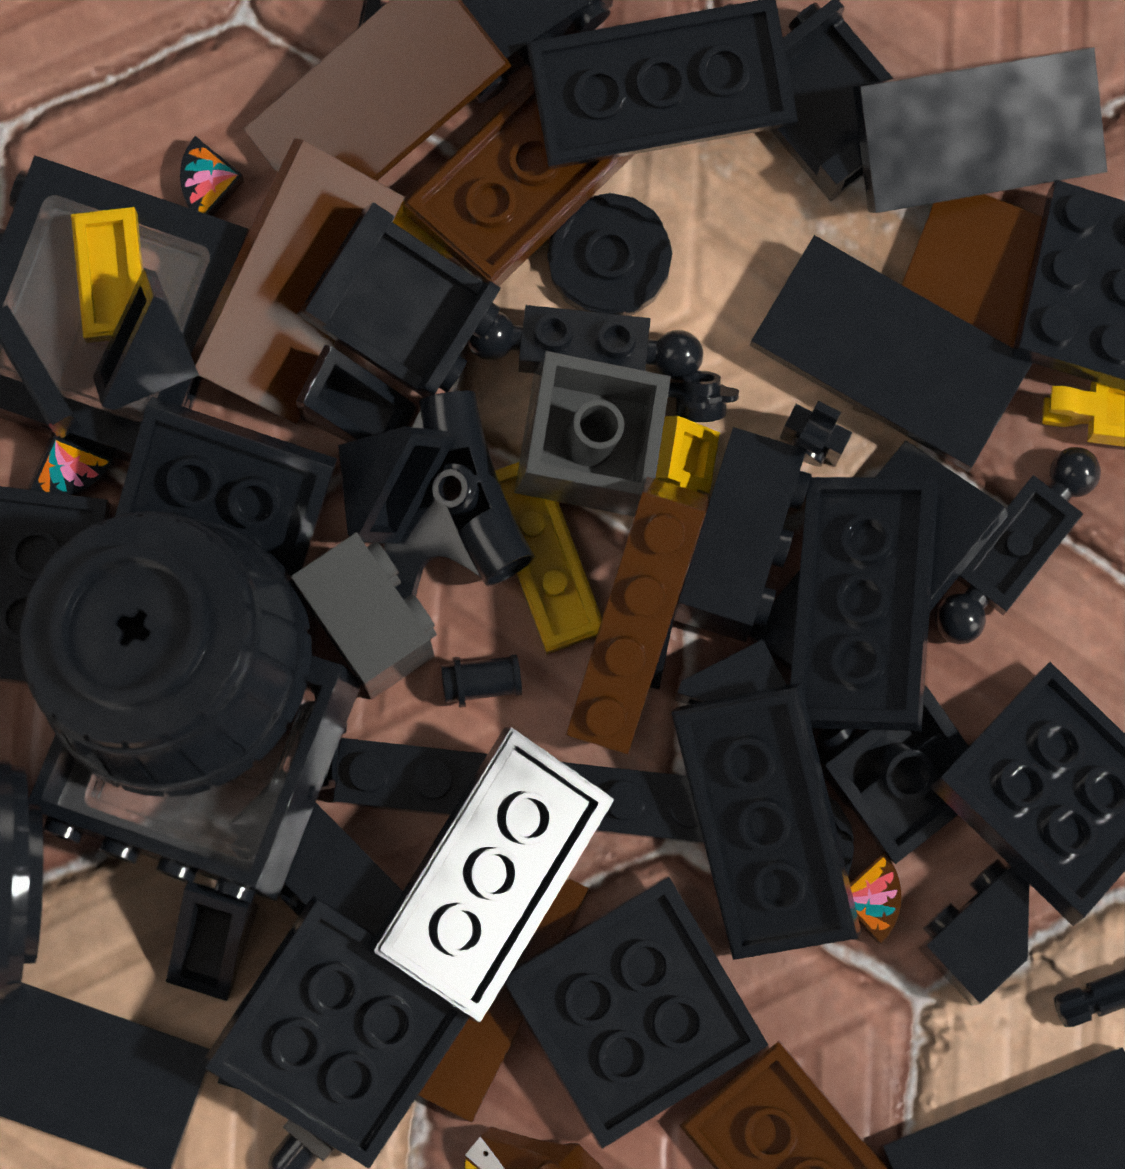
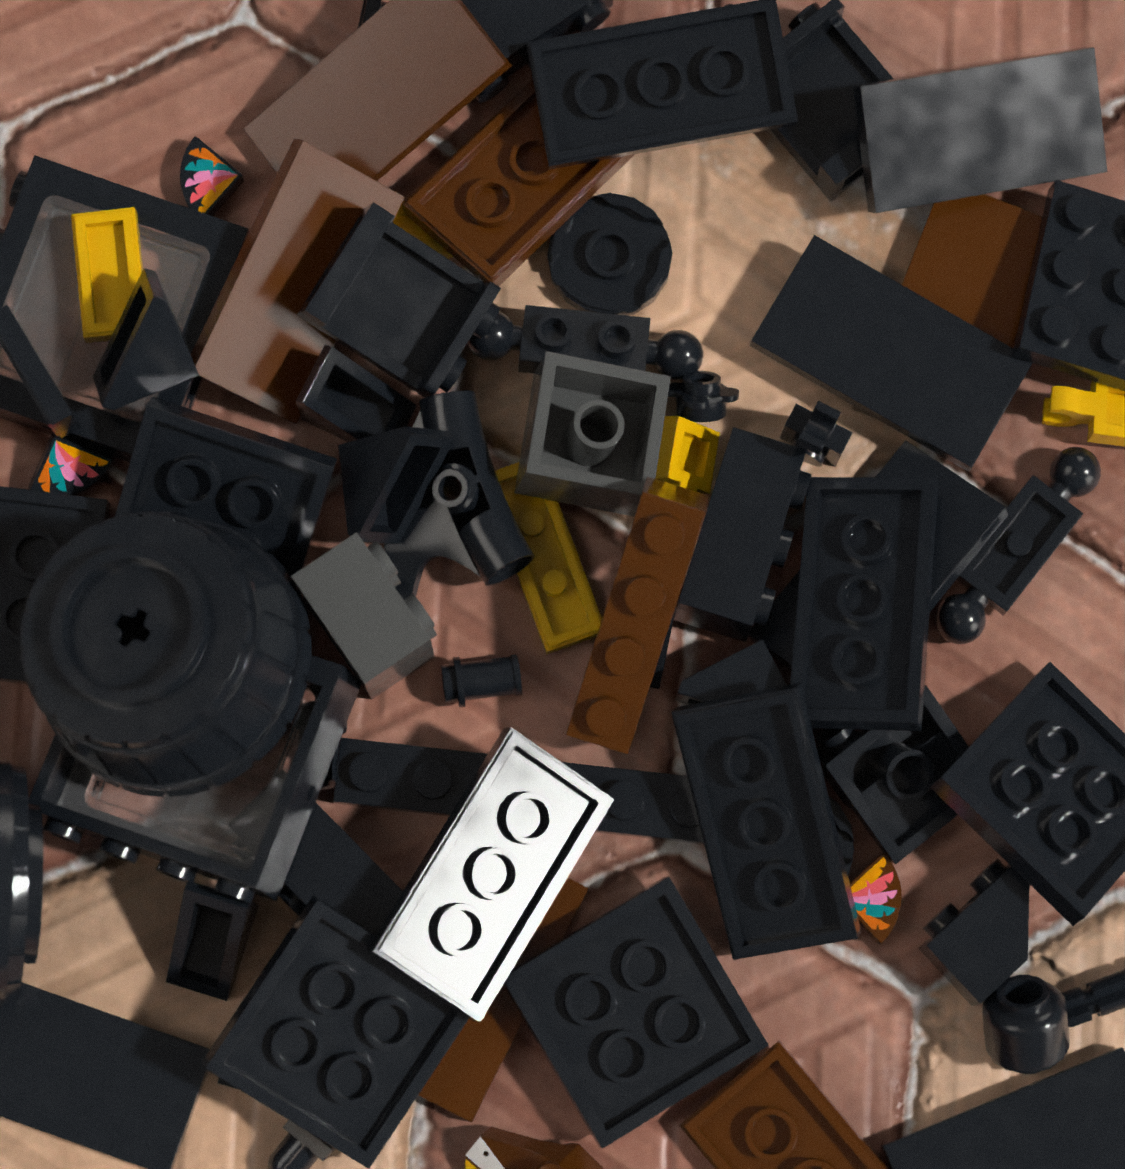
none -> black head [982,974,1070,1074]

